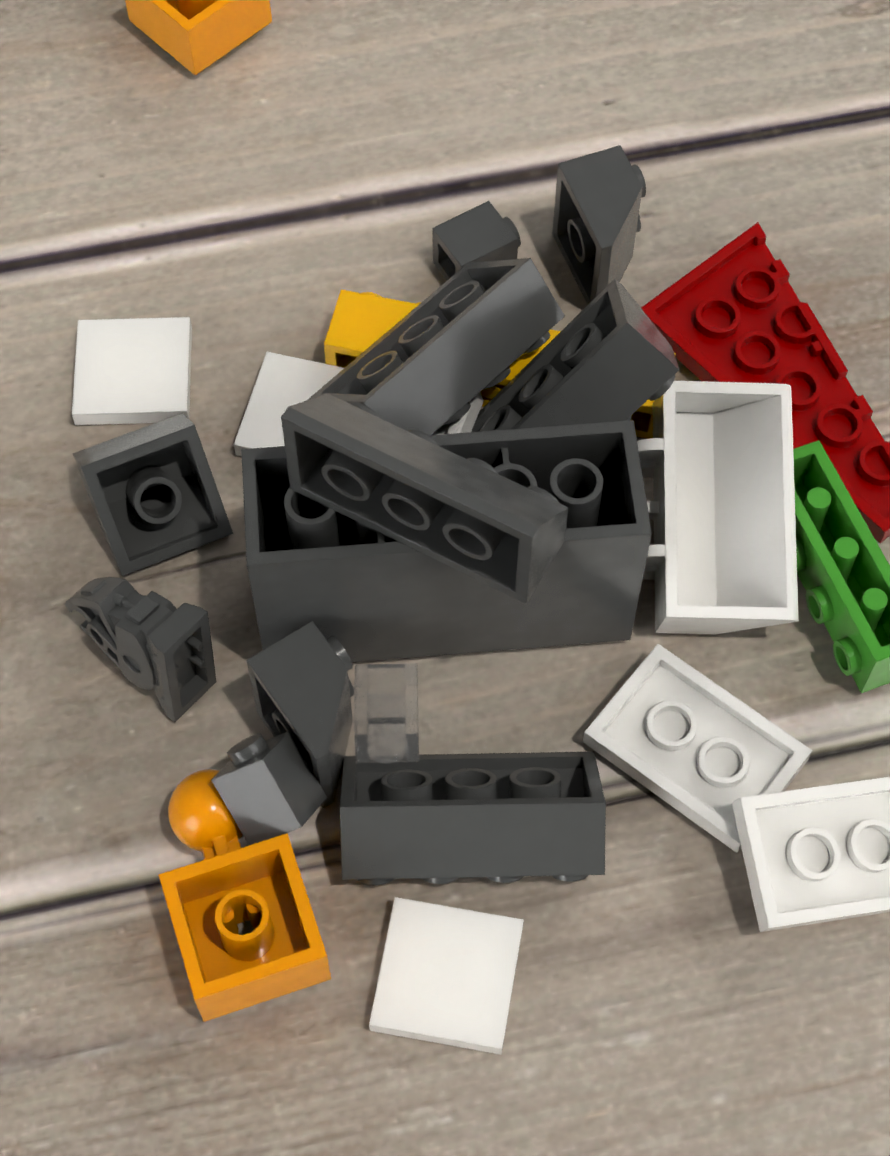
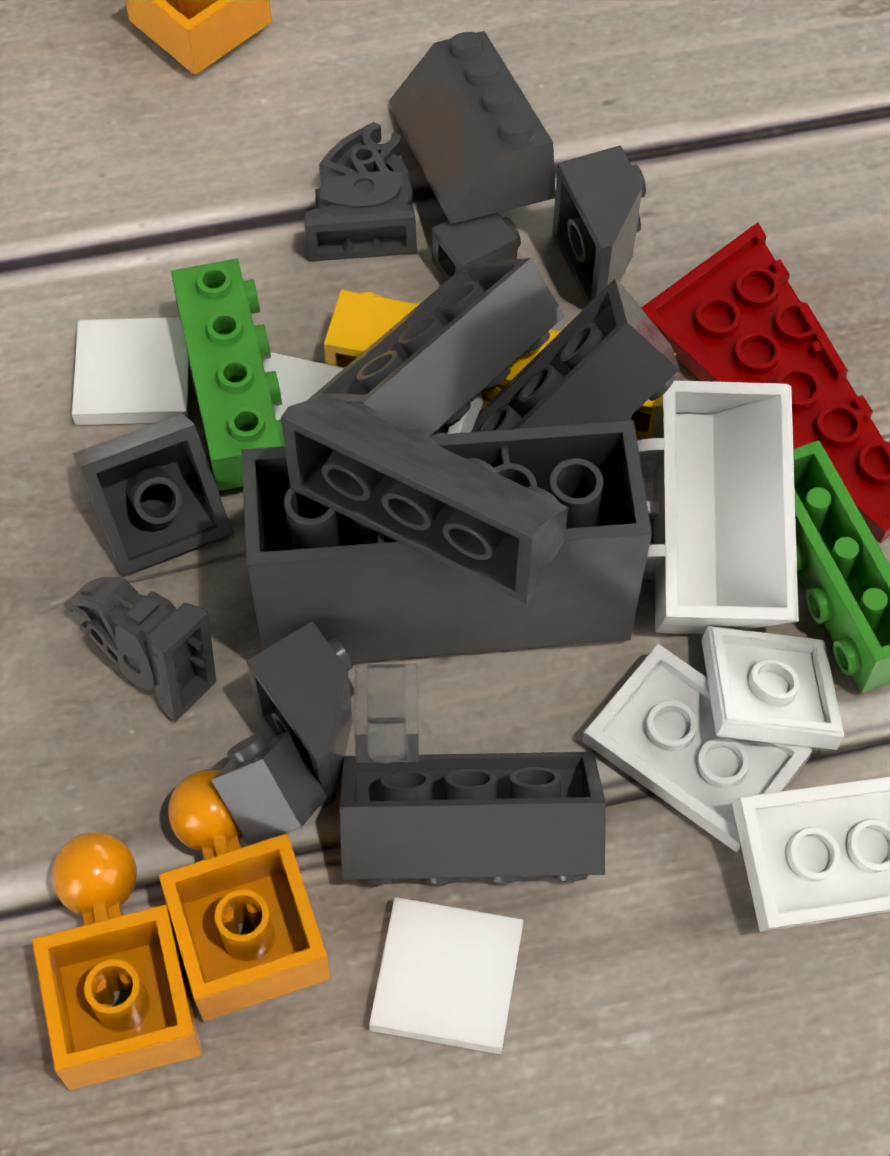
none -> light orange brick [32,832,203,1091]
none -> bright green brick [171,258,285,491]
none -> dark grey piece [305,122,417,262]
none -> dark grey slope [389,31,556,224]
none -> white tile [701,626,845,750]

